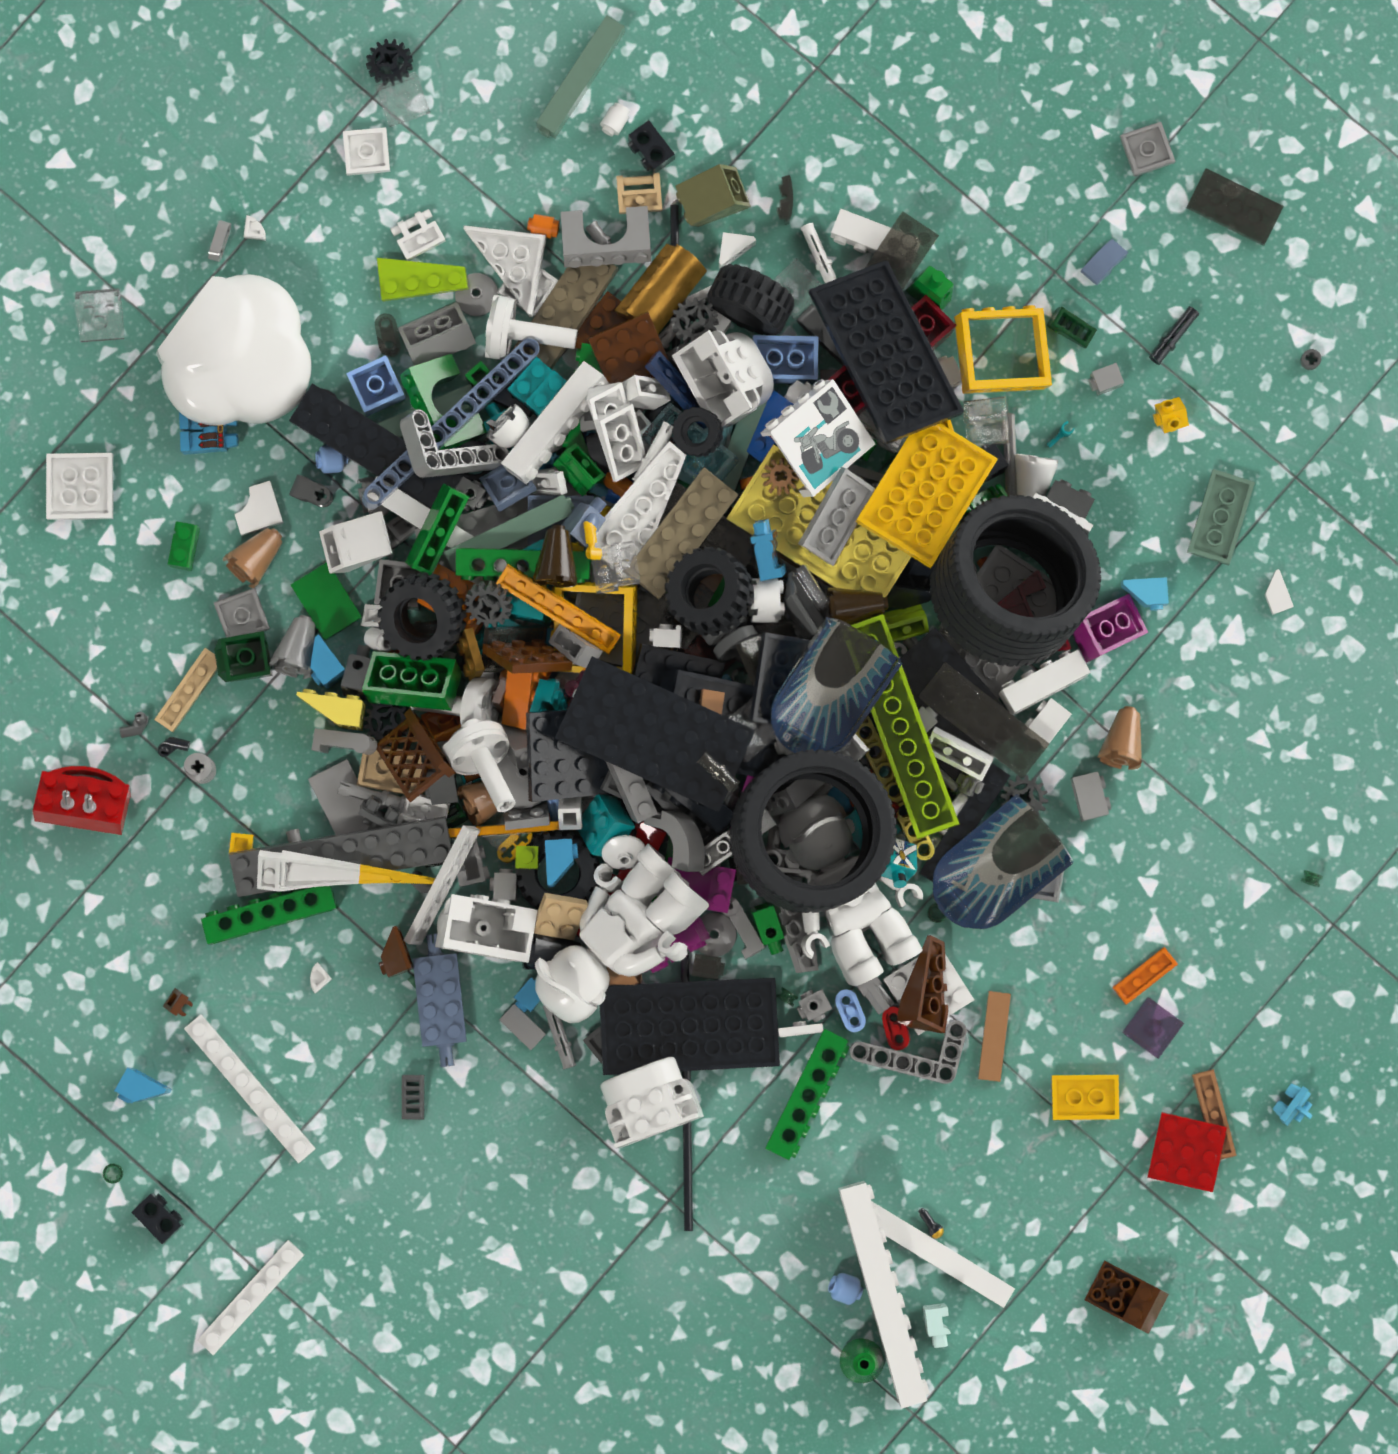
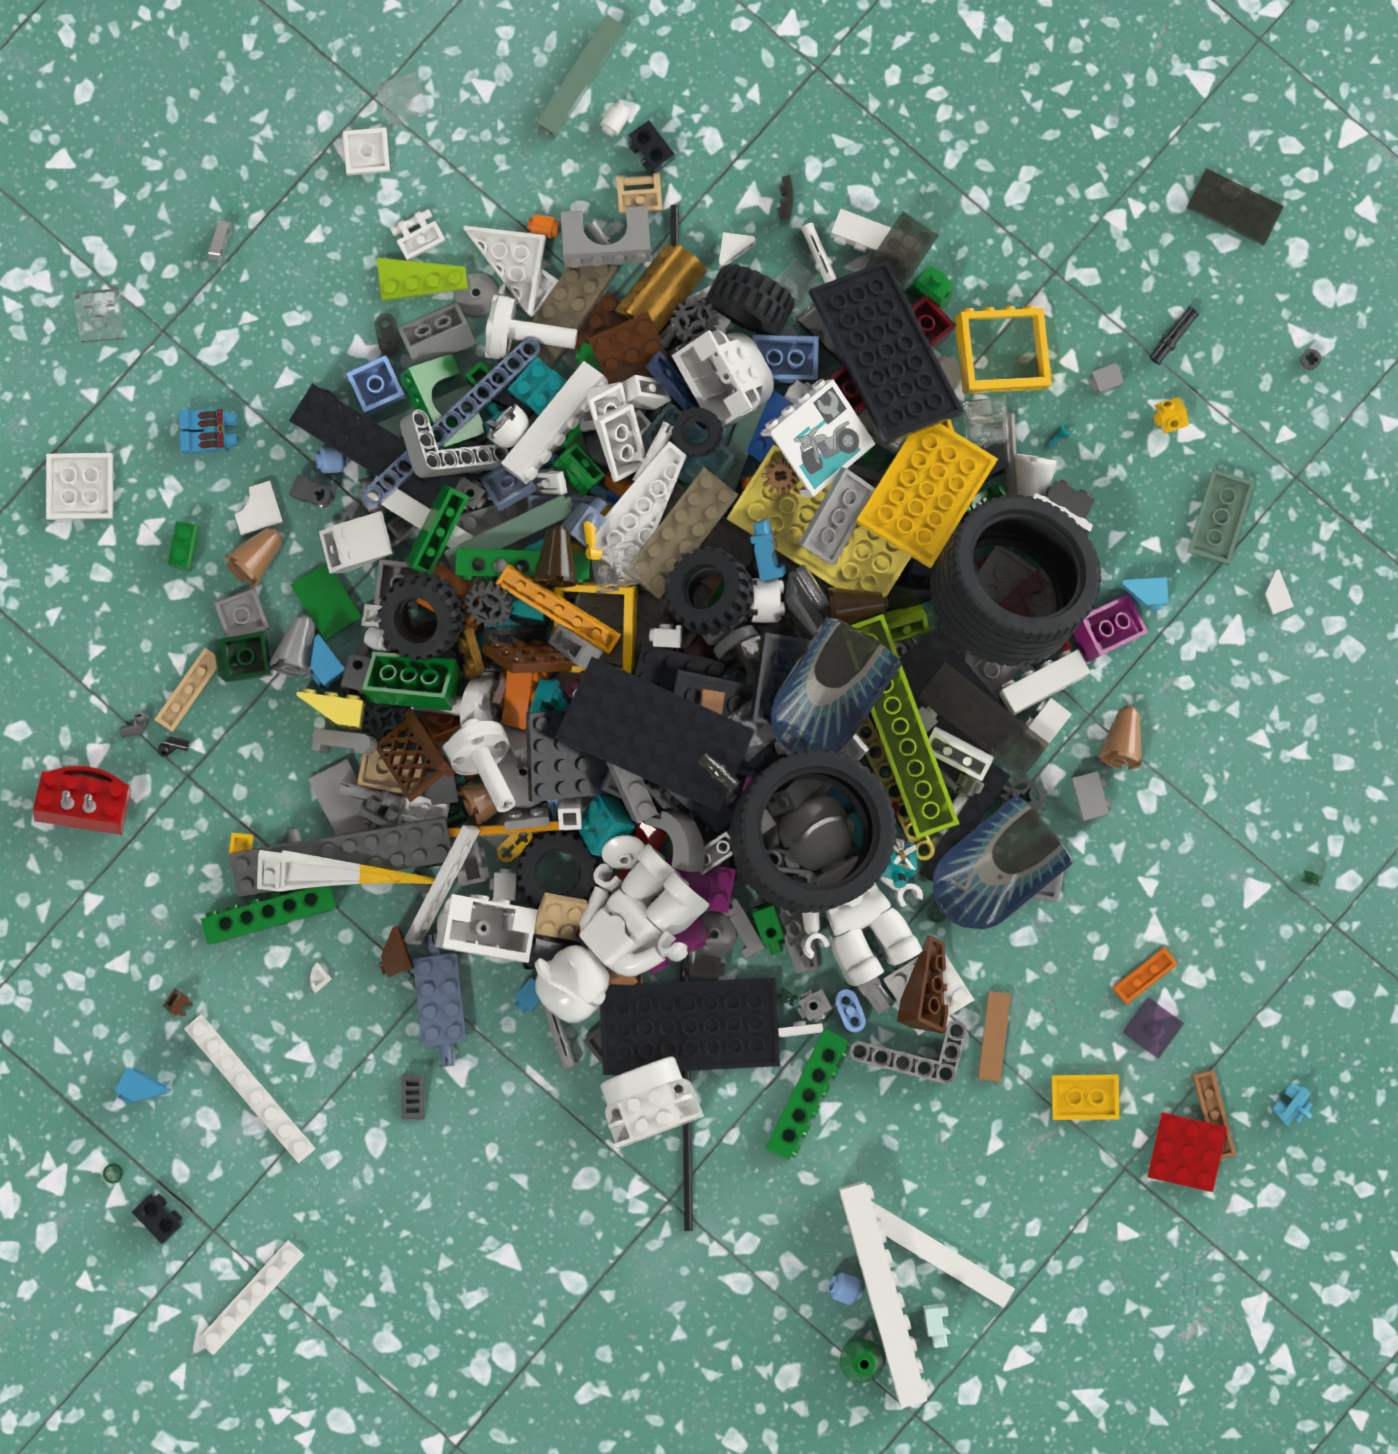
white plant [156,274,311,425] -> none
light grey piece [184,753,216,784] -> none
white tile [244,215,266,241] -> none
black gear [366,39,413,86] -> none
light grey tile [499,1004,546,1050] -> none
lime plate [515,846,538,869] -> none
dark azure slope [545,839,578,888] -> none
olive slope [675,164,751,227] -> none
red plate [882,1006,911,1050] -> none
black piece [918,1208,944,1239] -> none
dark green slope [1047,307,1097,349] -> none
sand blue slope [1081,239,1128,286] -> none
reddish brown slope [1084,1260,1169,1334] -> none
light grey plate [1120,122,1176,177] -> none

